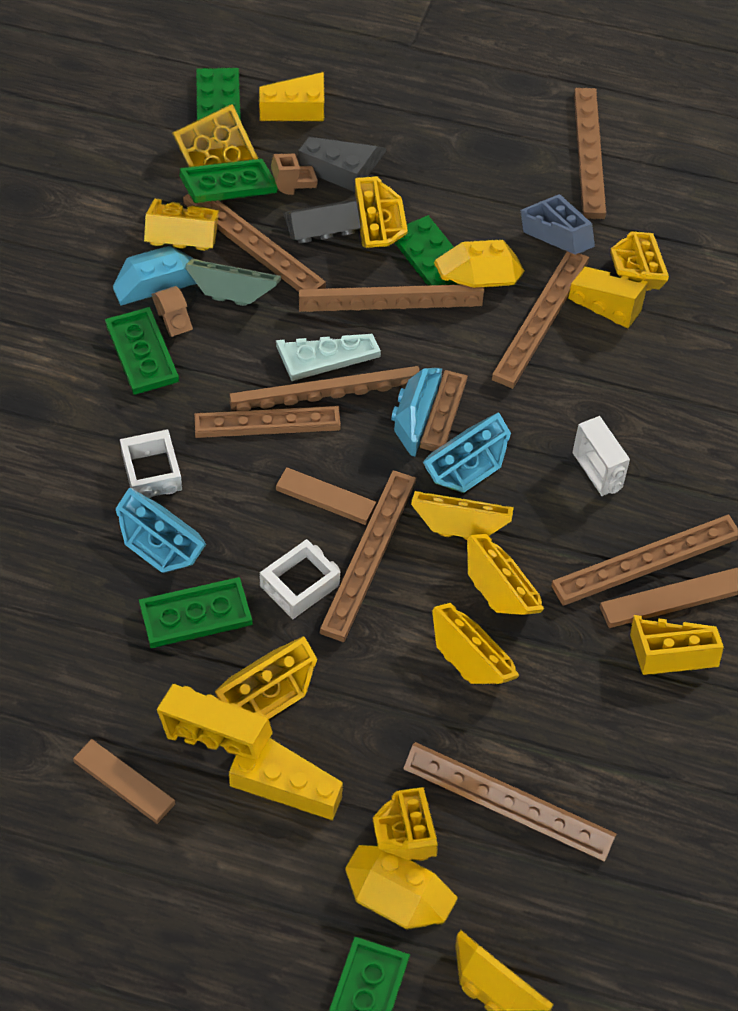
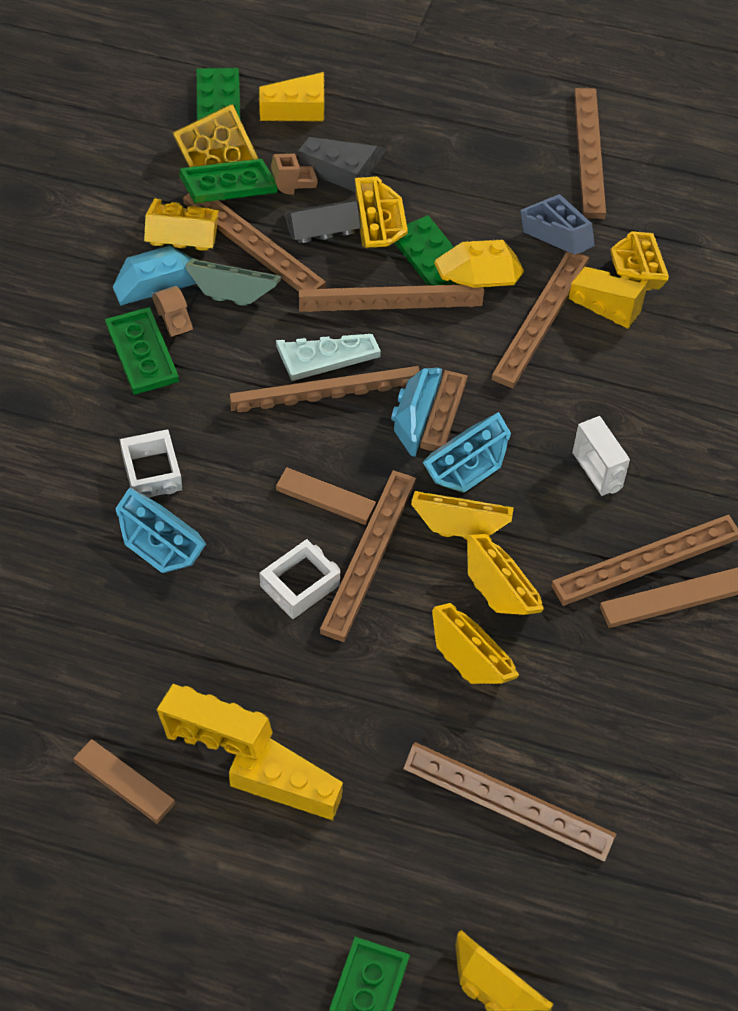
green plate [139,577,252,648] -> none
medium nougat tile [194,406,340,438] -> none
yellow wedge [215,636,317,719] -> none
yellow wedge [345,845,458,929] -> none
yellow wedge [373,787,437,861] -> none
yellow wedge [630,615,724,675] -> none

